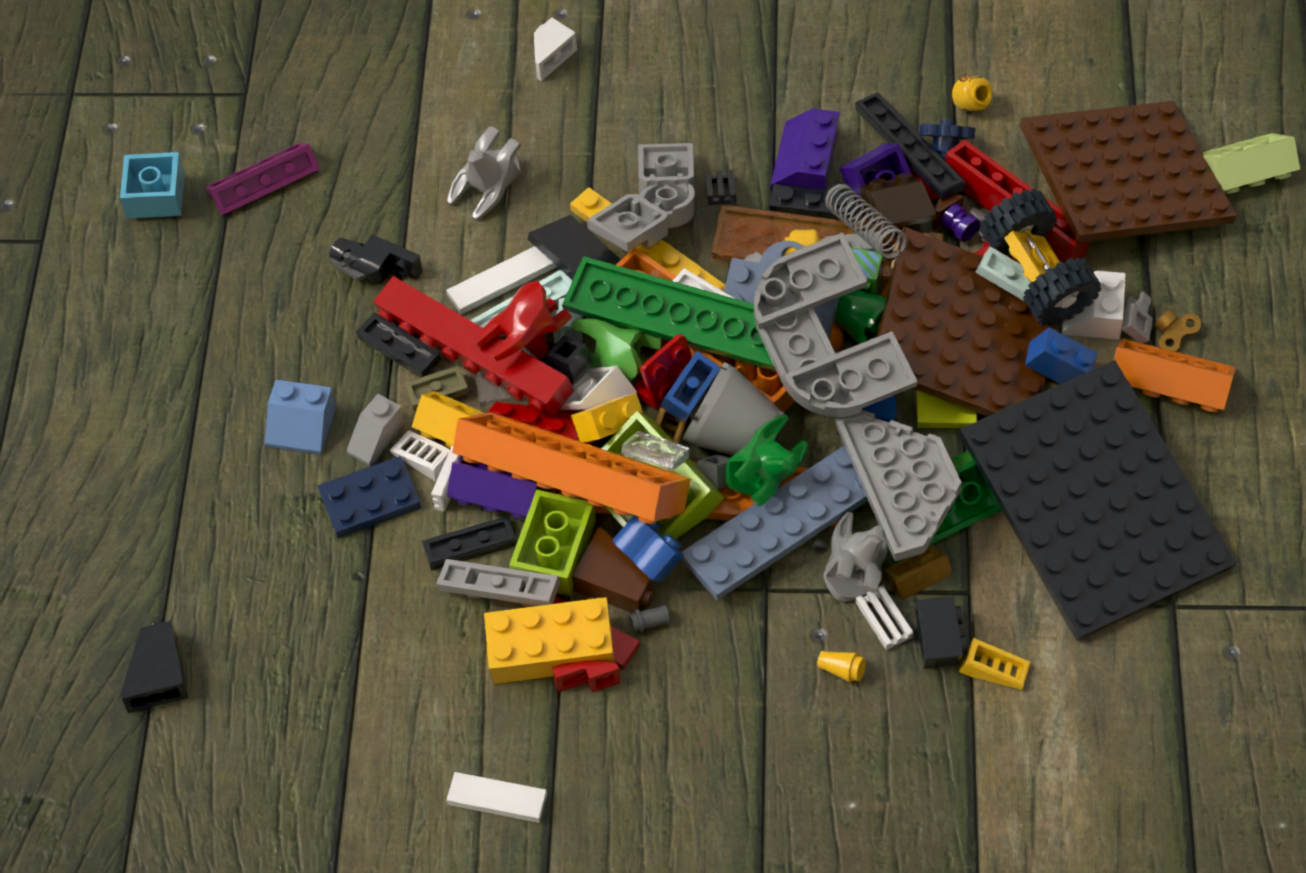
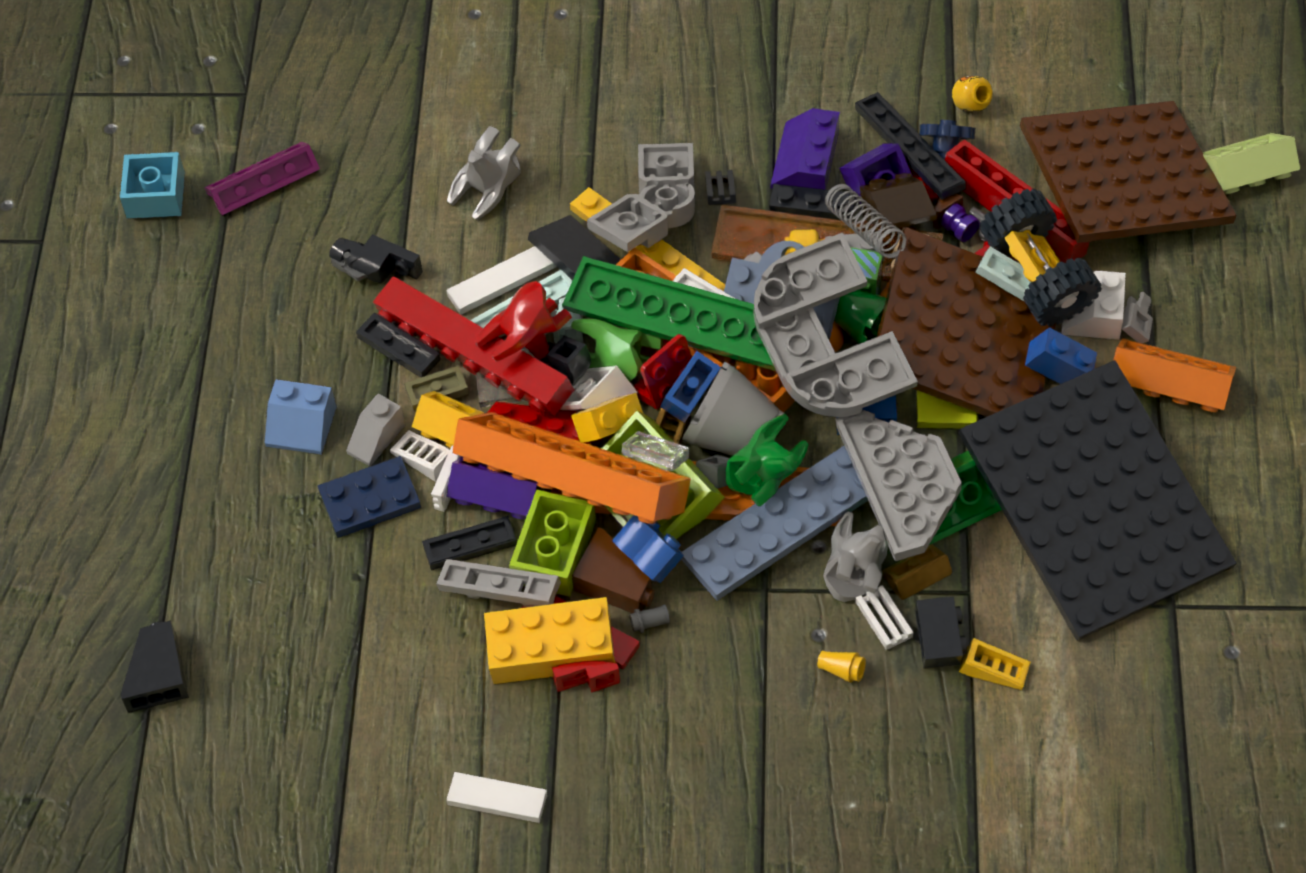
white slope [534,18,577,81] -> none
pearl gold piece [1154,309,1201,352] -> none

